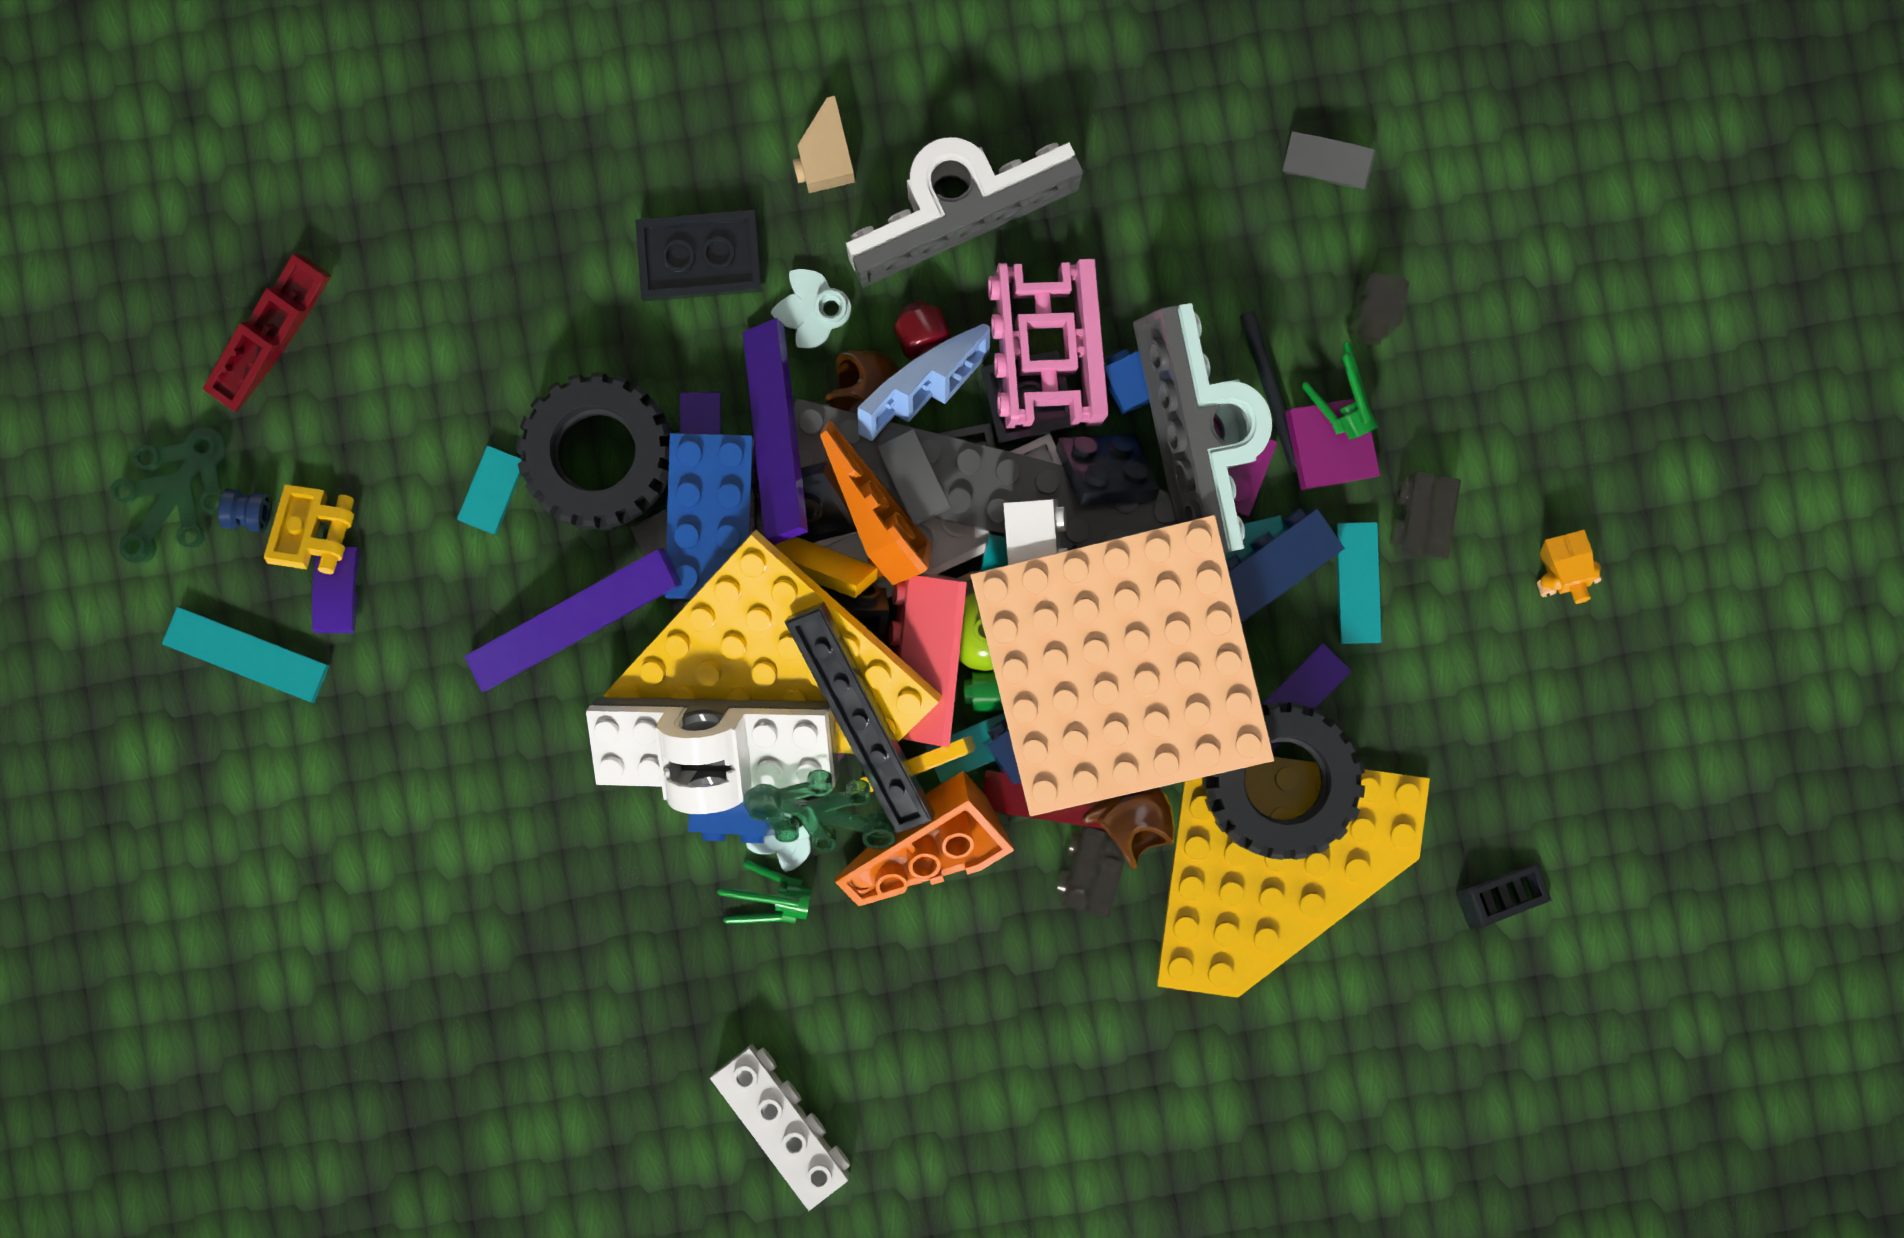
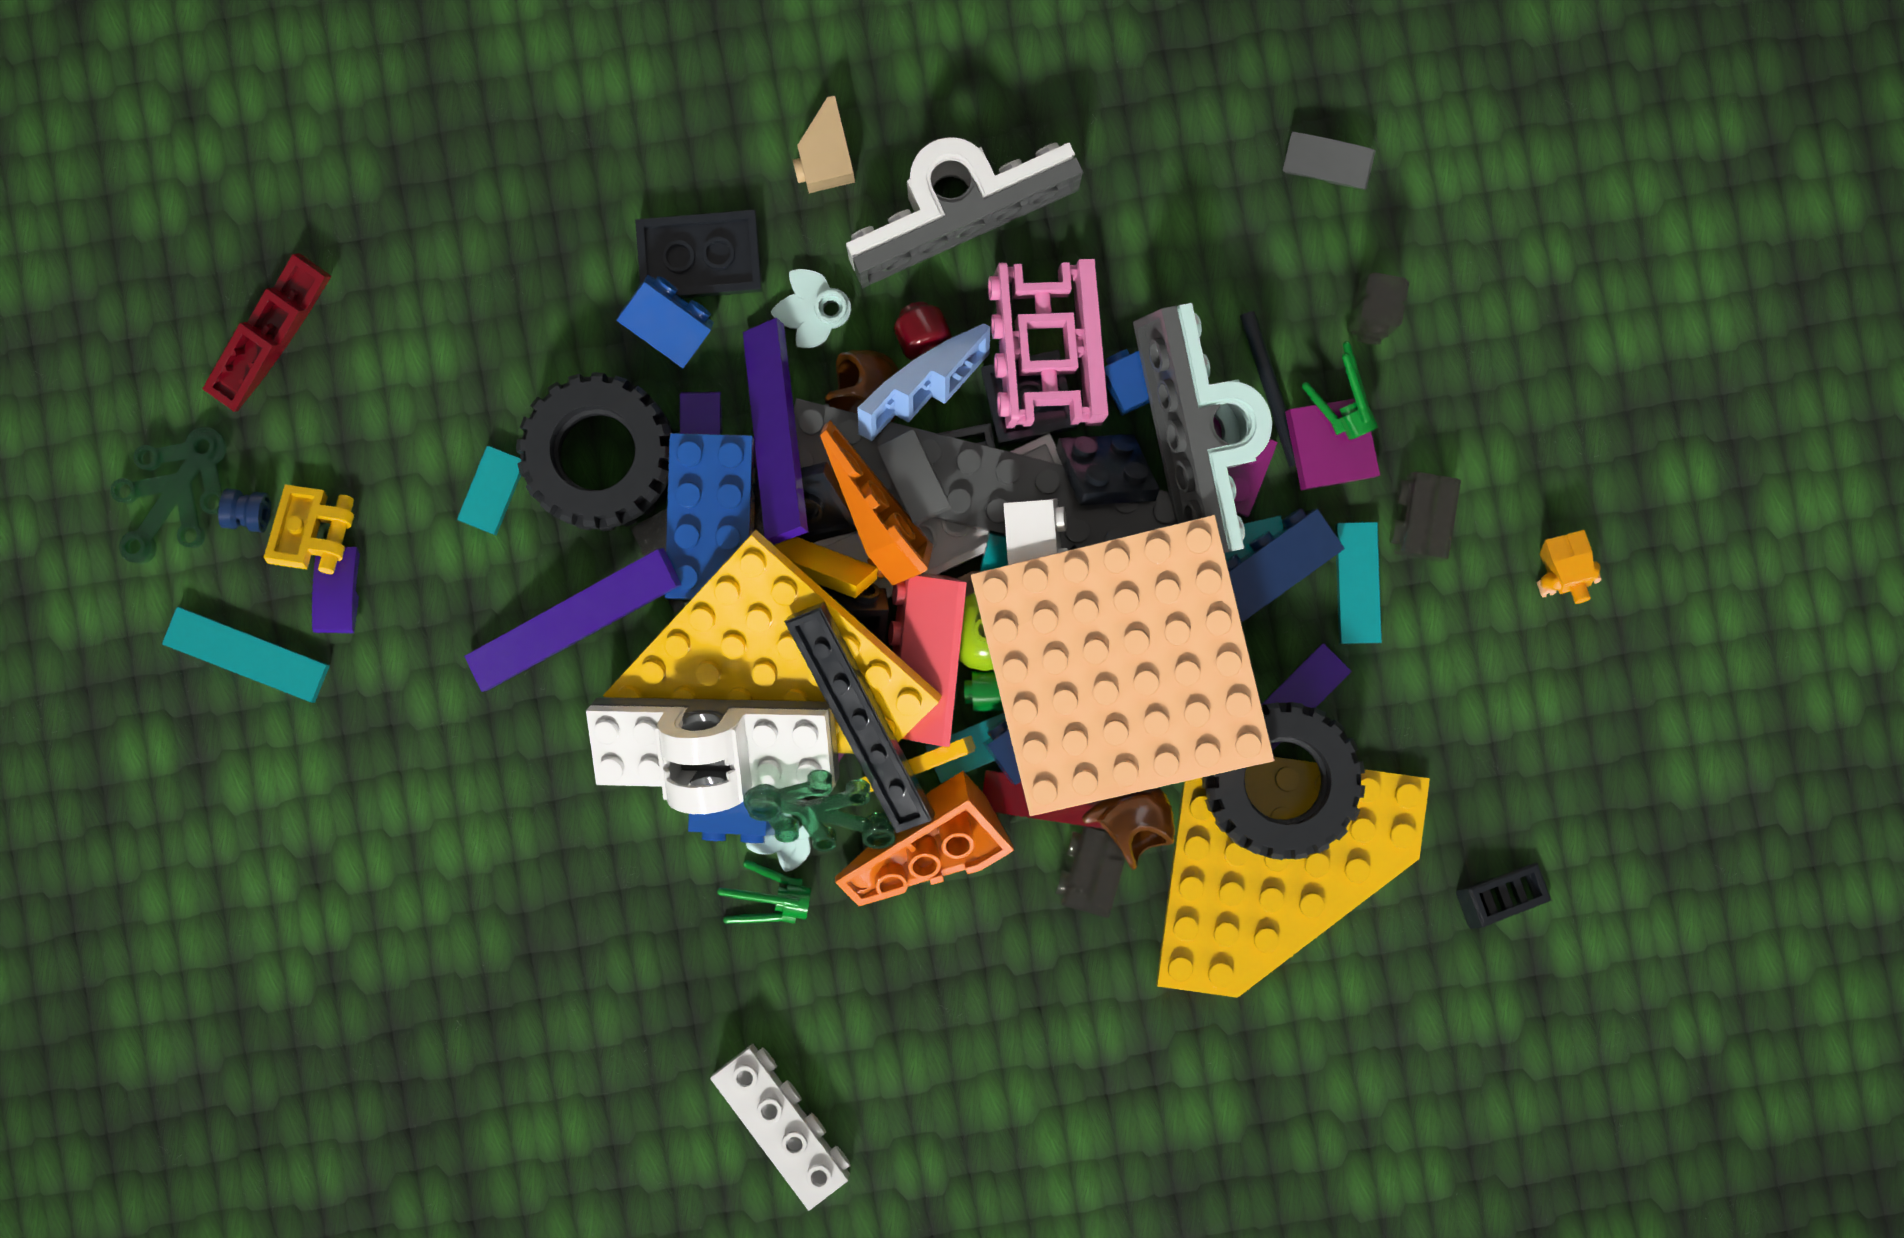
none -> blue brick [616,275,714,368]

